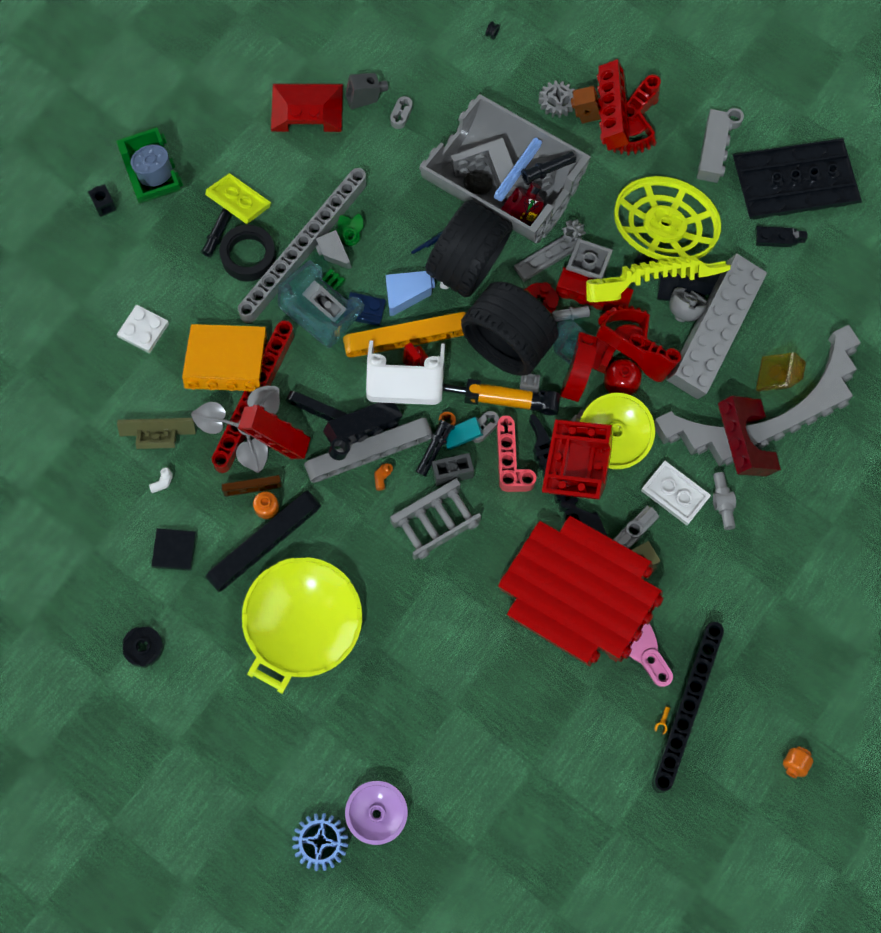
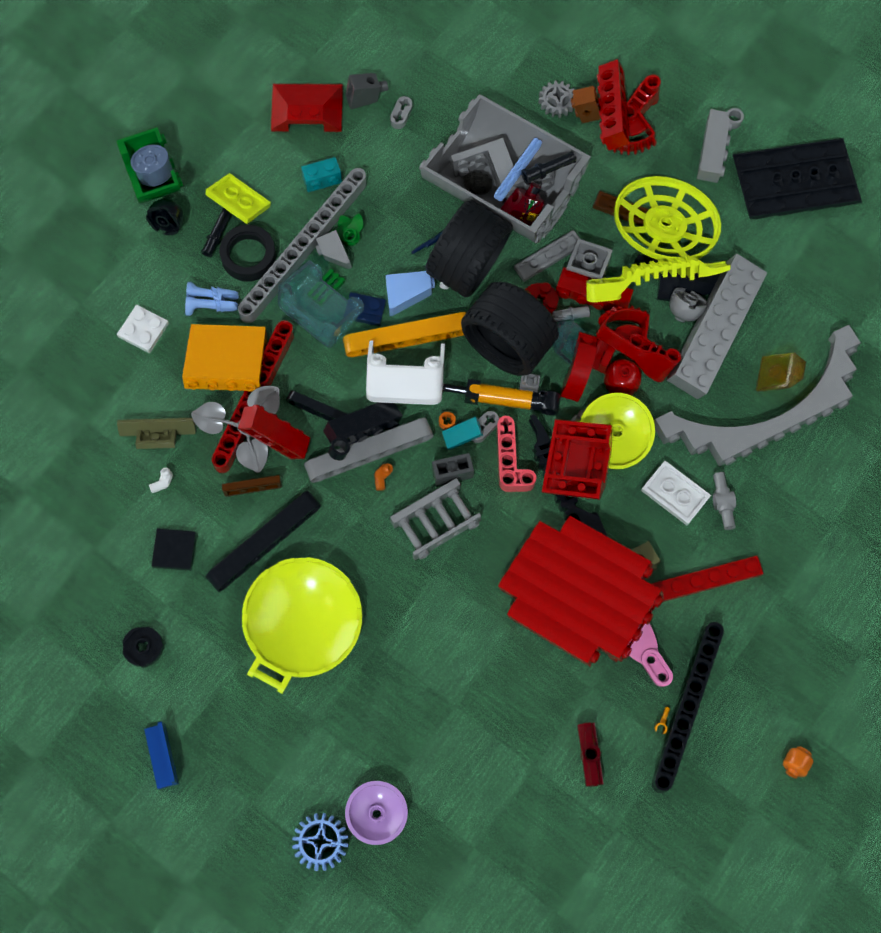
black brick [88,184,117,217] -> none
orange head [253,492,279,519] -> none
light grey slope [302,280,346,323] -> none
red plate [403,342,428,366] -> none
black pin [415,420,455,477] -> none
black bush [485,21,500,40] -> none
light grey gear [562,219,586,243] -> none
light grey piece [613,506,659,548] -> none
dark red arch [718,396,781,477] -> none
black hinge [755,226,808,247] -> none
none -> blue panel [144,721,179,790]
none -> black cylinder [146,199,184,235]
none -> light blue piece [185,282,239,316]
none -> teal brick [301,157,342,192]
none -> dark red piece [577,722,604,787]
none -> reddish brown tile [593,191,649,226]
none -> red plate [652,556,764,602]

